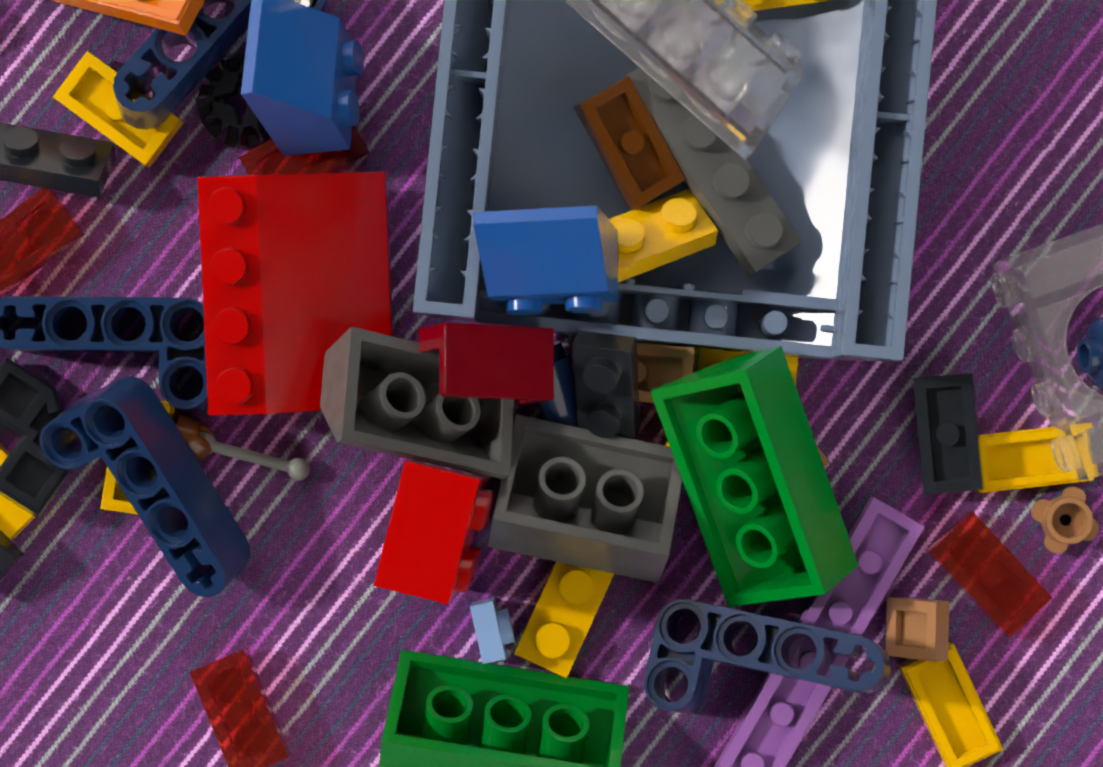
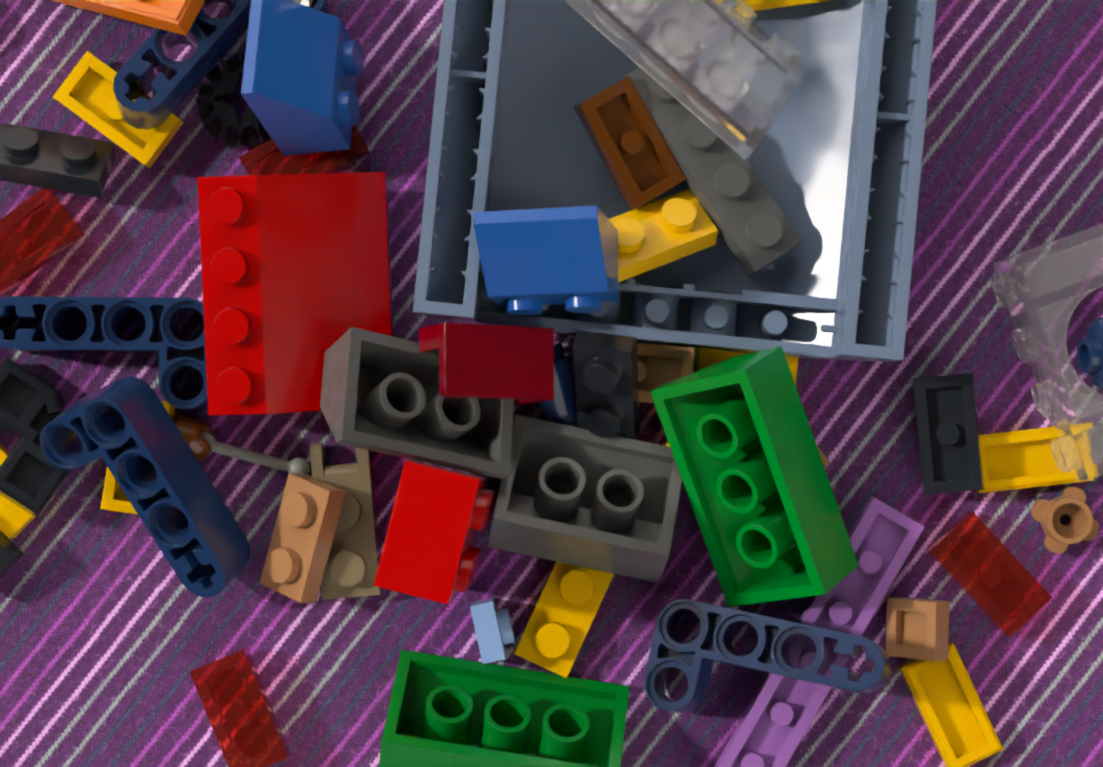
none -> medium nougat plate [260,473,346,603]
none -> dark tan hinge [310,443,382,600]

